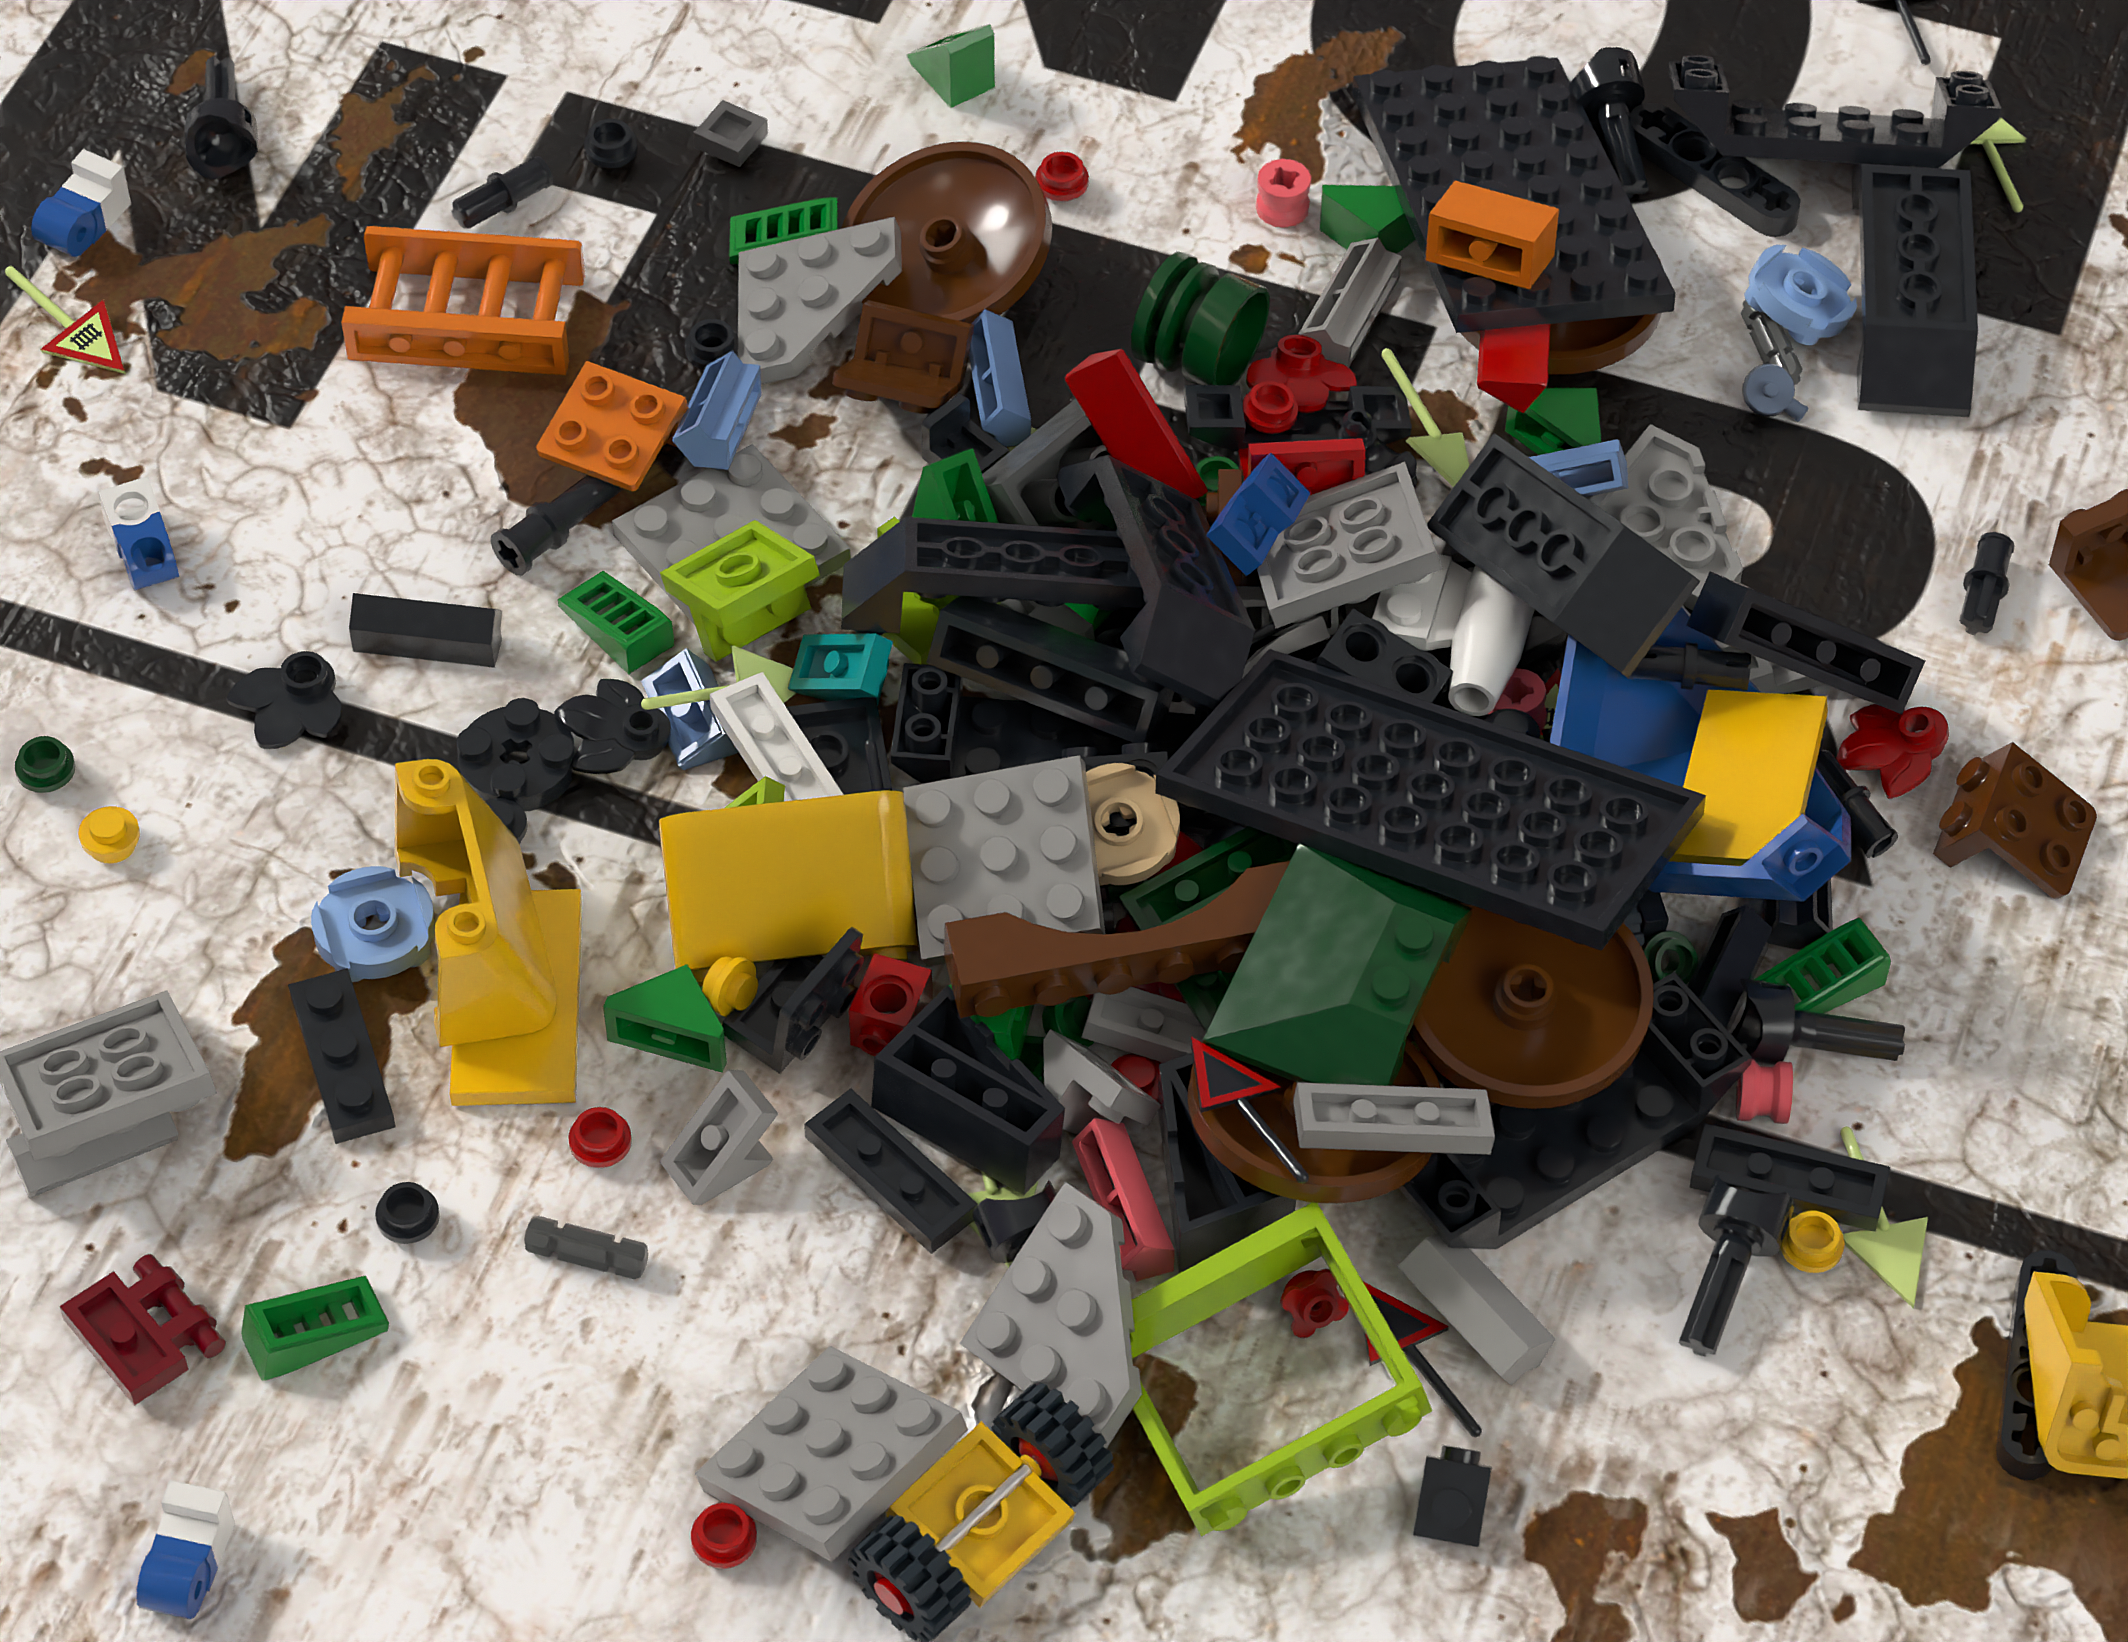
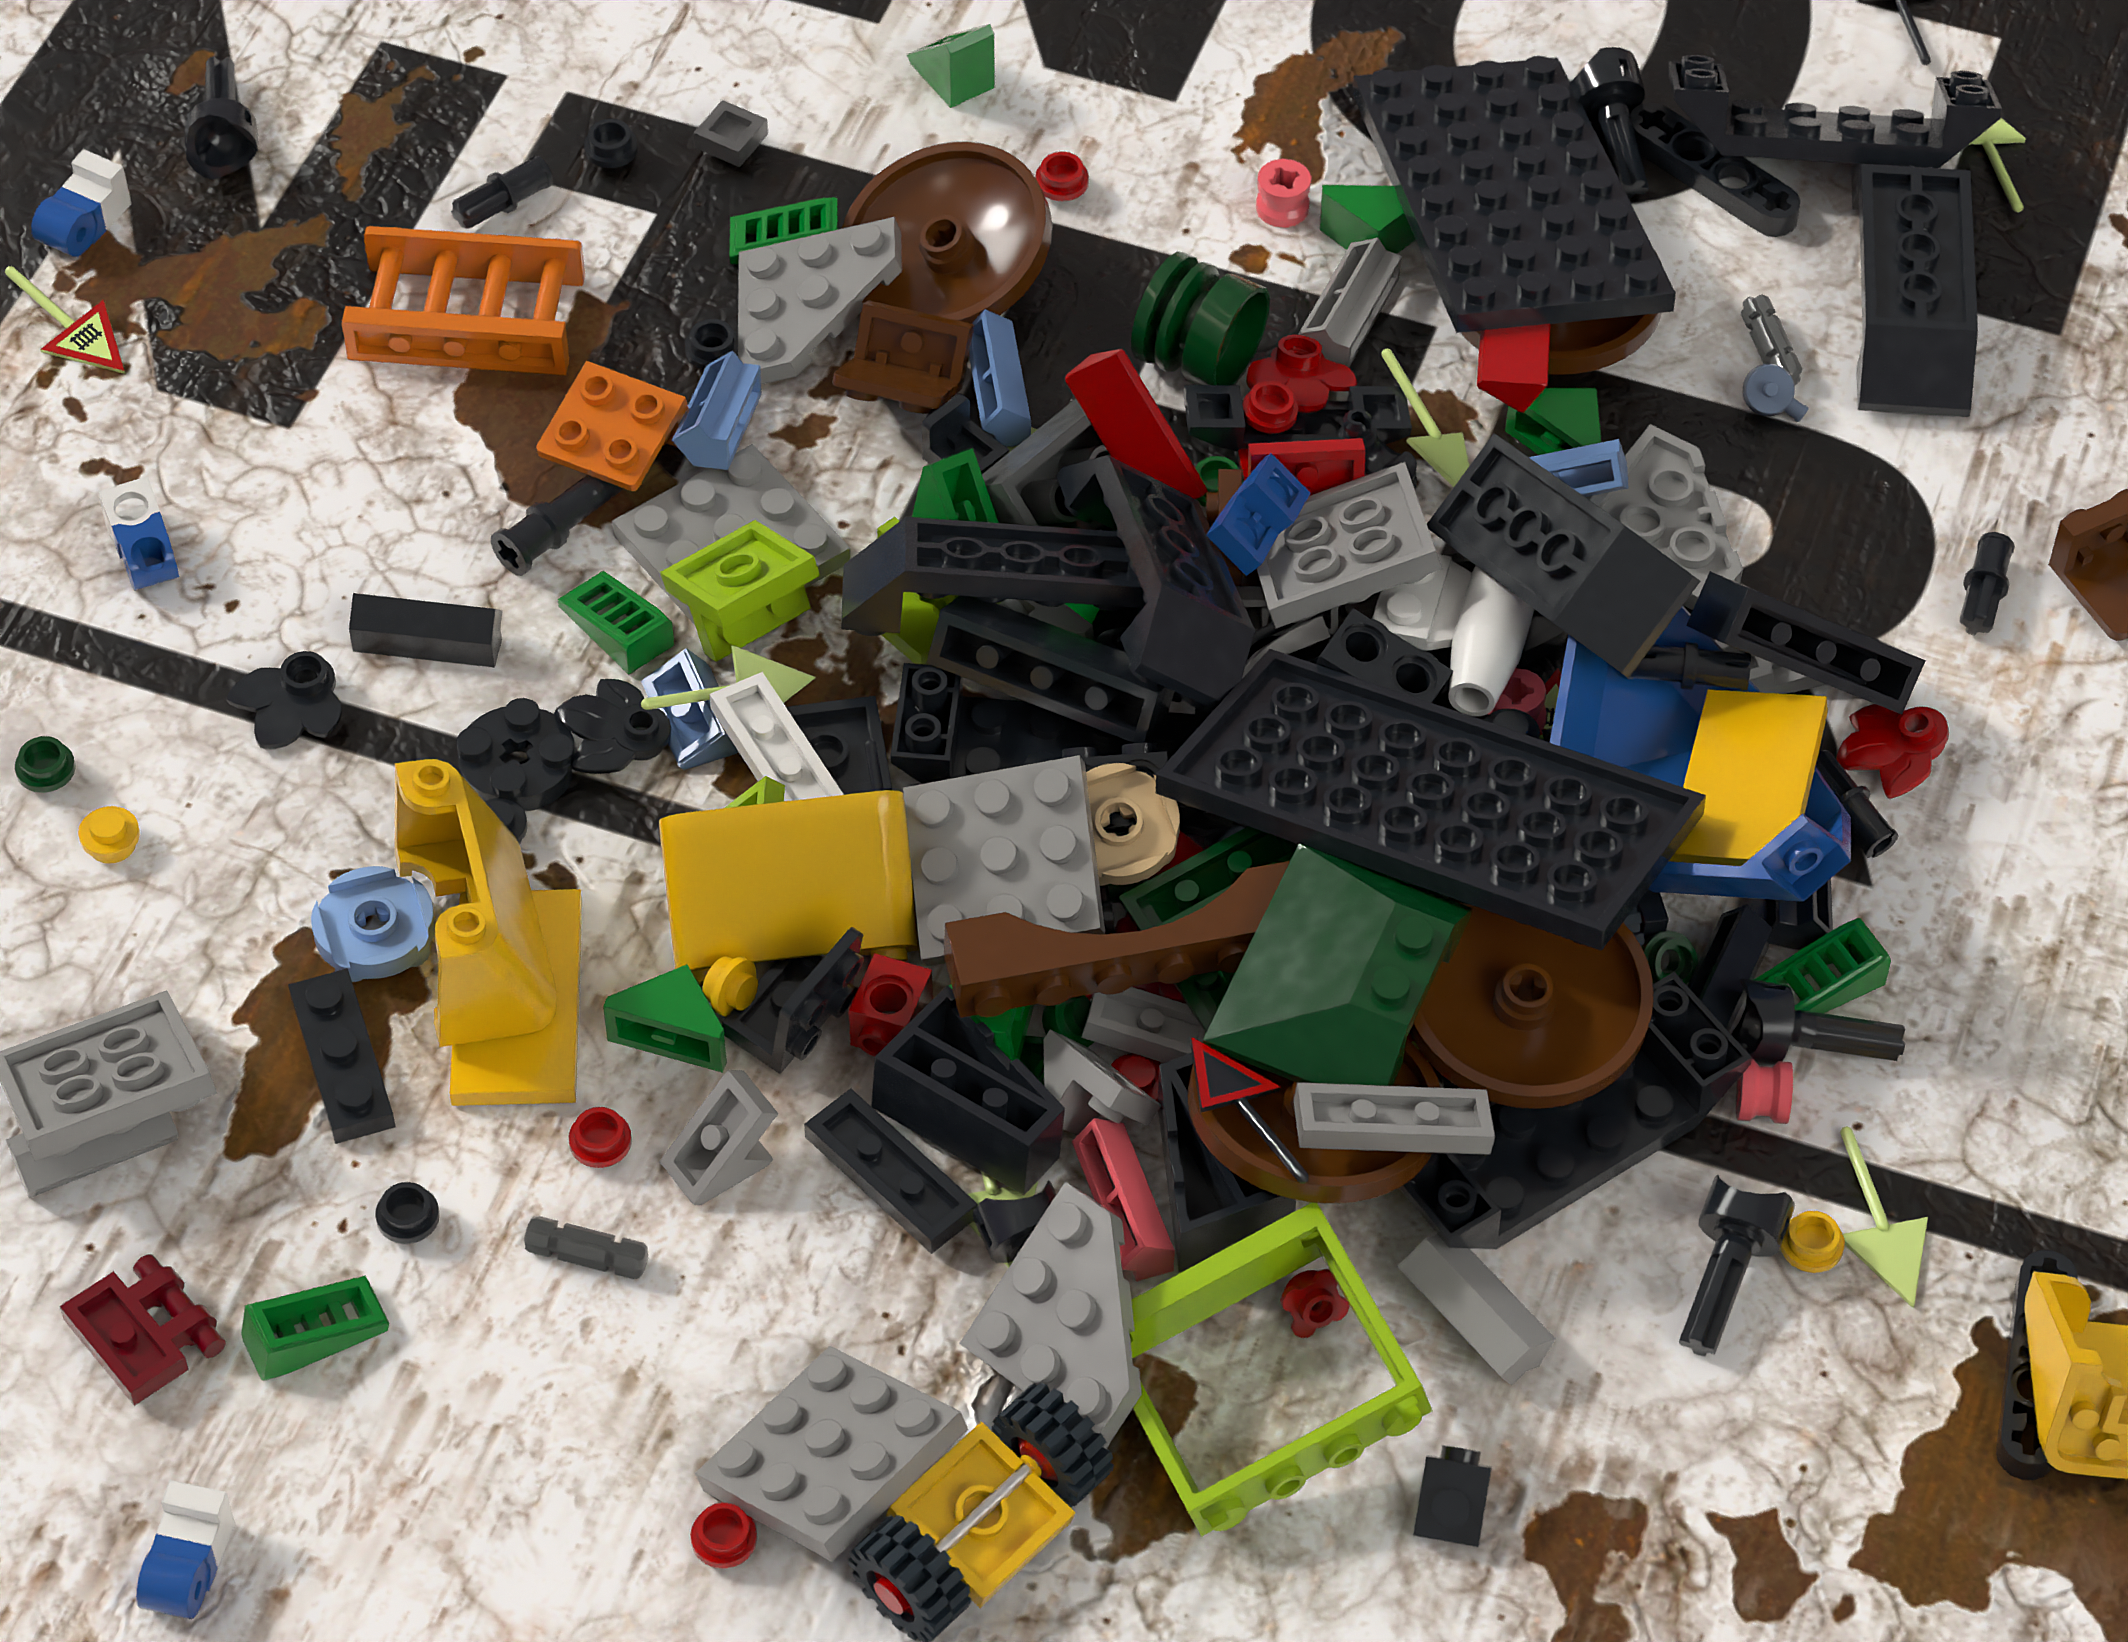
teal slope [788,633,893,706] -> none
black piece [1363,1281,1482,1437] -> none
orange brick [1425,180,1559,290] -> none
black plate [1689,1123,1891,1232] -> none
light blue plate [1745,245,1857,345] -> none
reddish brown bracket [1933,742,2097,899] -> none

